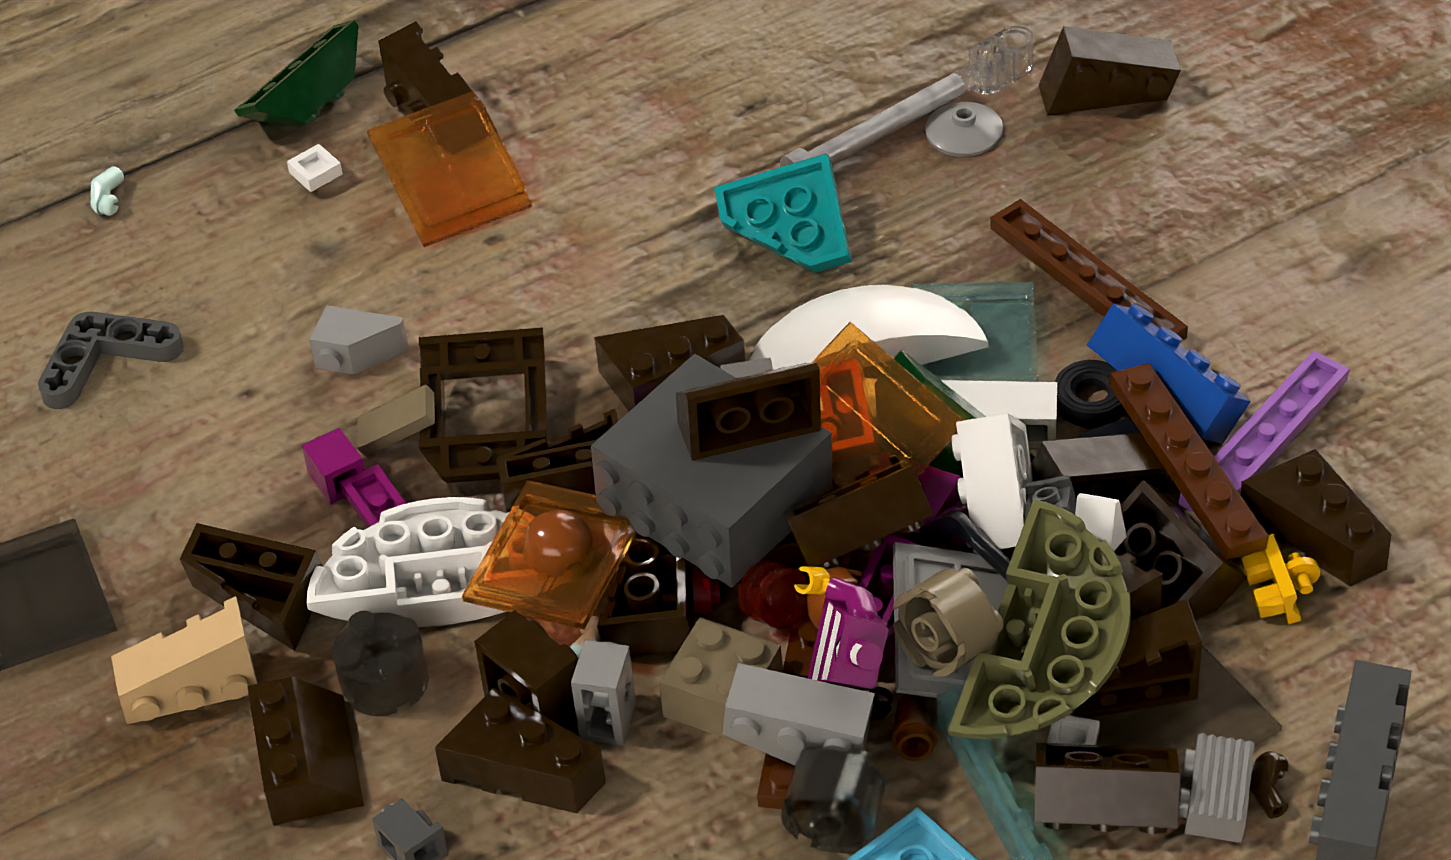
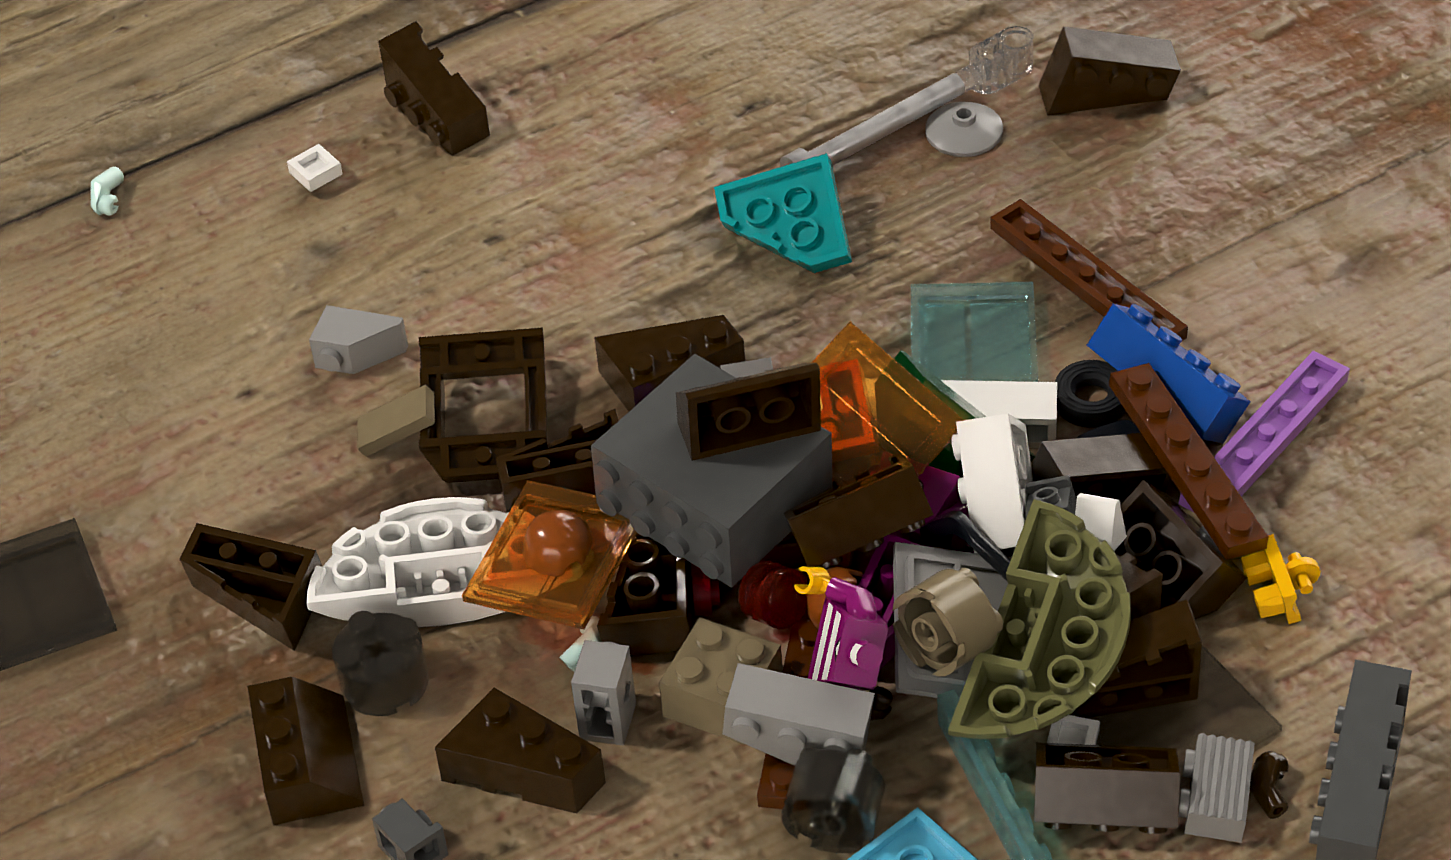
dark grey beam [38,312,184,409] -> none
tan wedge [111,596,257,724] -> none
dark green wedge [234,20,359,126] -> none
magenta brick [302,428,365,505] -> none
magenta plate [340,464,406,528] -> none
clear orange piece [367,91,532,247] -> none
dark brown brick [474,610,578,729] -> none
white brick [749,285,989,370] -> none
reddish brown cone [891,694,938,761] -> none
dark brown wedge [1240,449,1392,586] -> none

